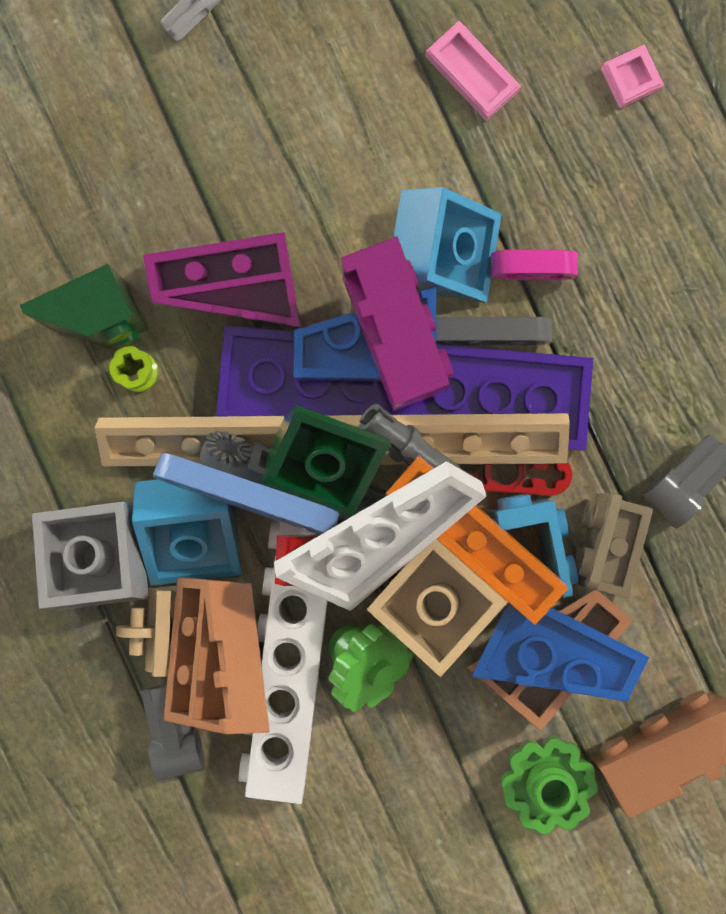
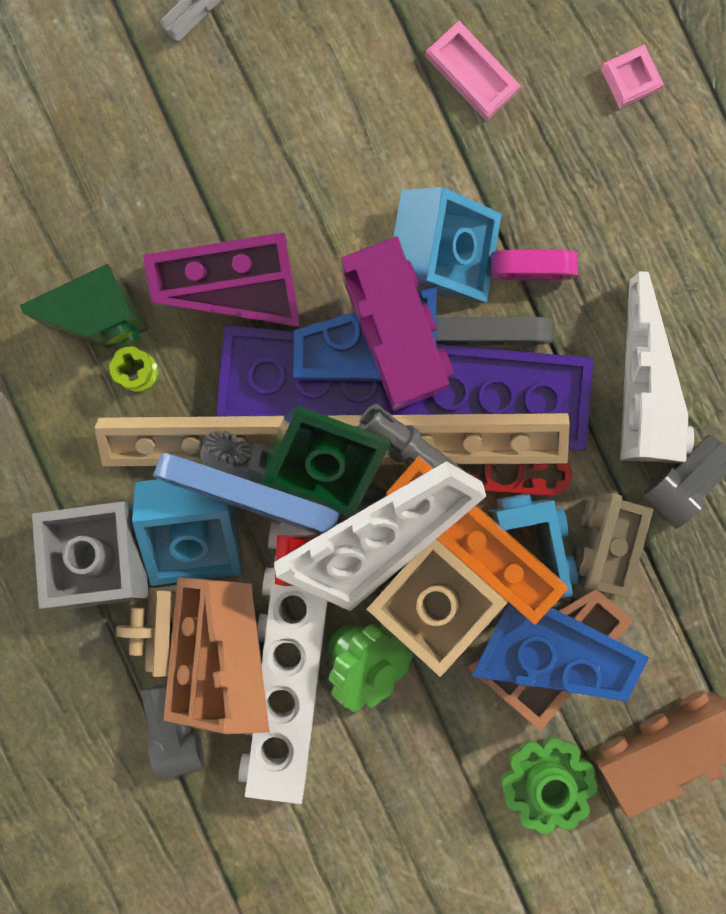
none -> white wedge [620,271,694,464]

